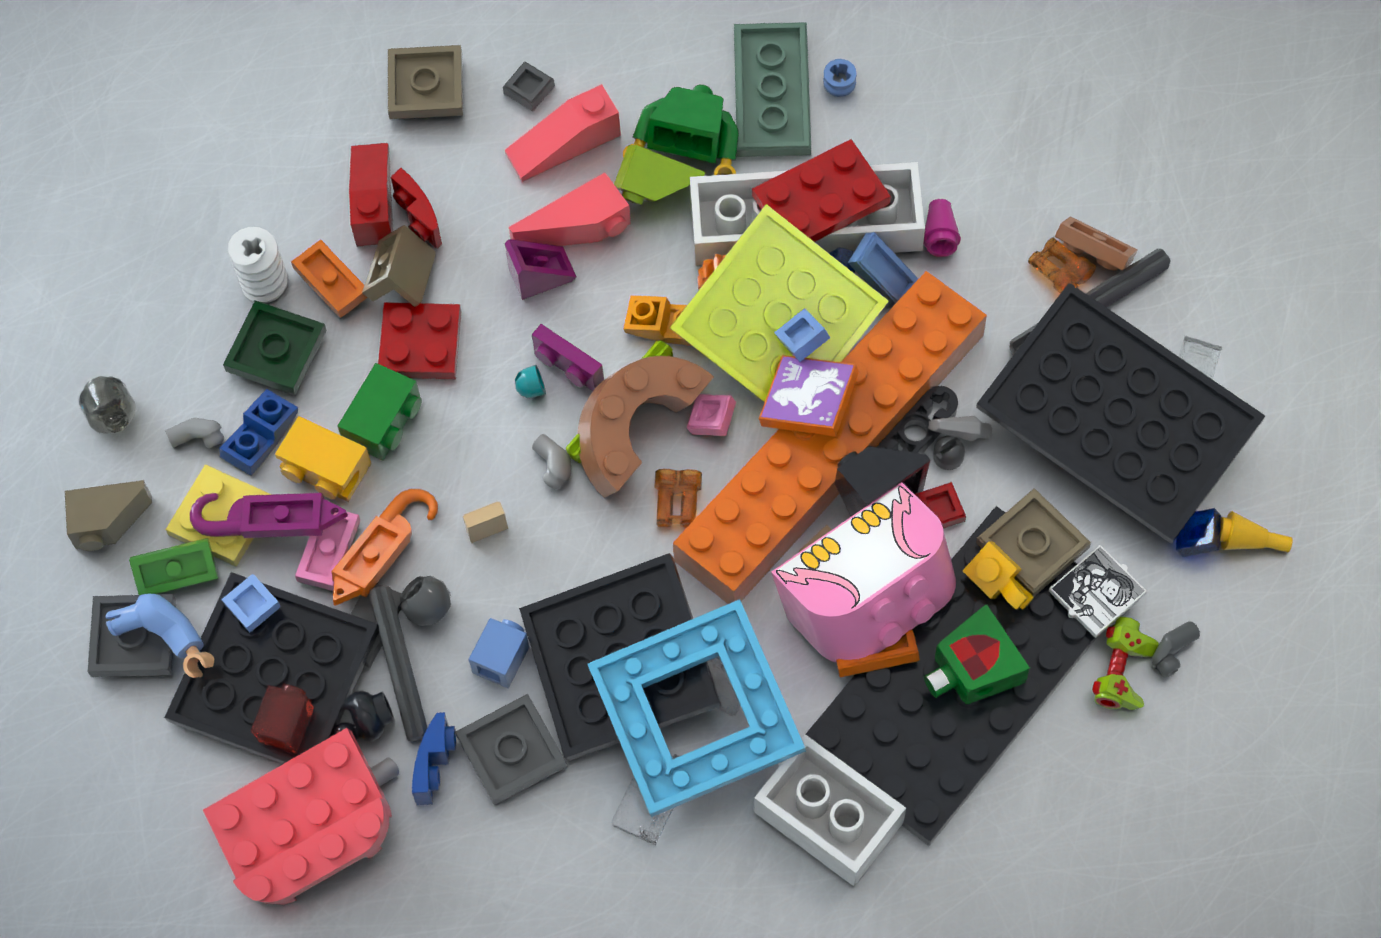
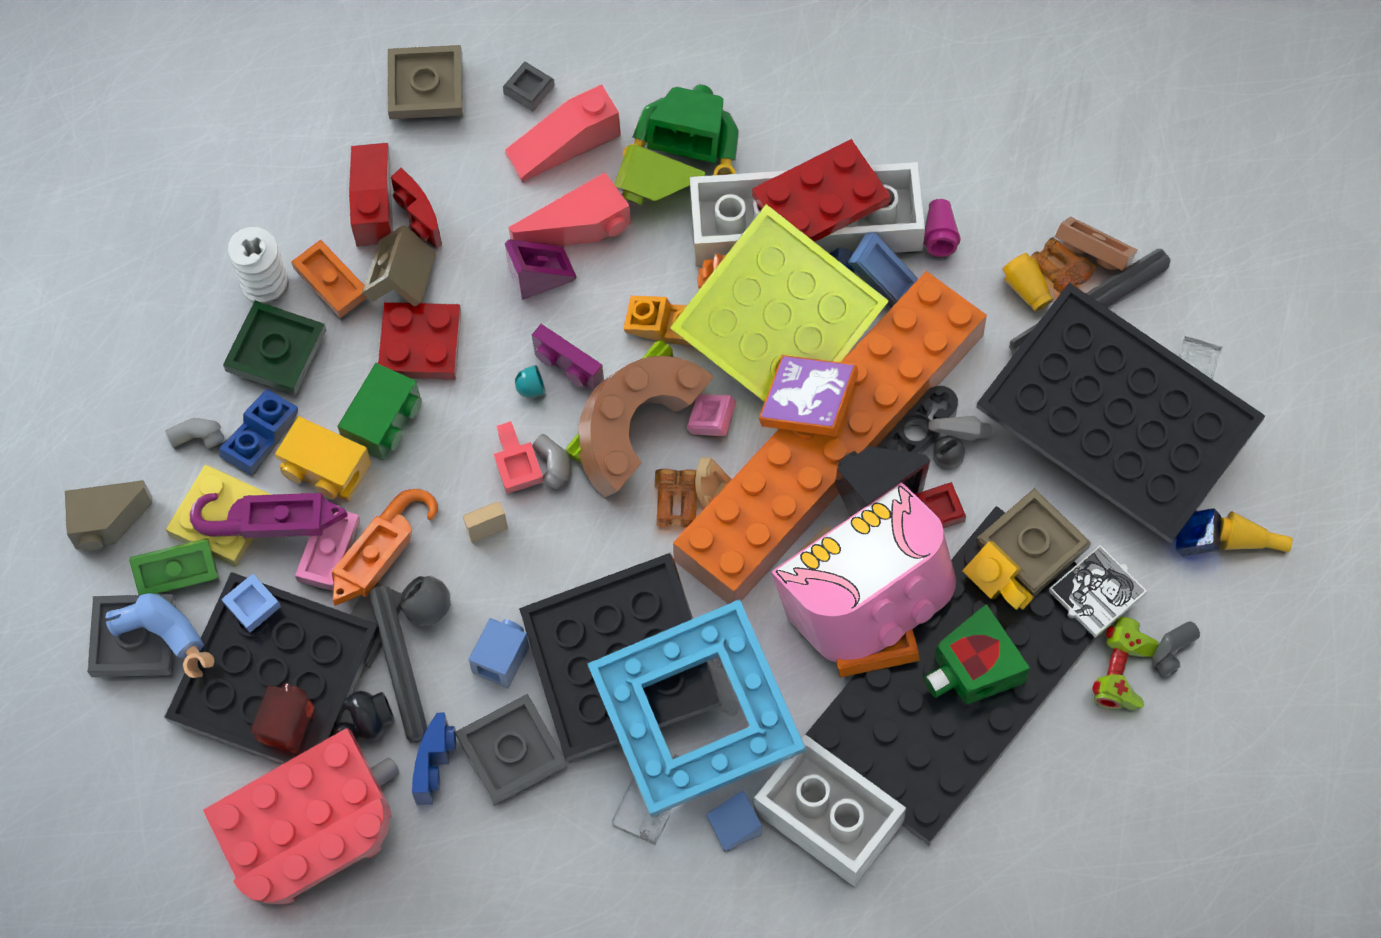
clear smoke head [78,376,136,434] -> none
sand green tile [734,22,811,157] -> none
medium blue plate [774,308,830,362] -> none
medium blue bush [823,59,857,97] -> none
none -> coral plate [494,421,544,494]
none -> tan tile [695,457,732,509]
none -> medium blue slope [706,791,762,852]
none -> yellow cone [1002,253,1054,312]

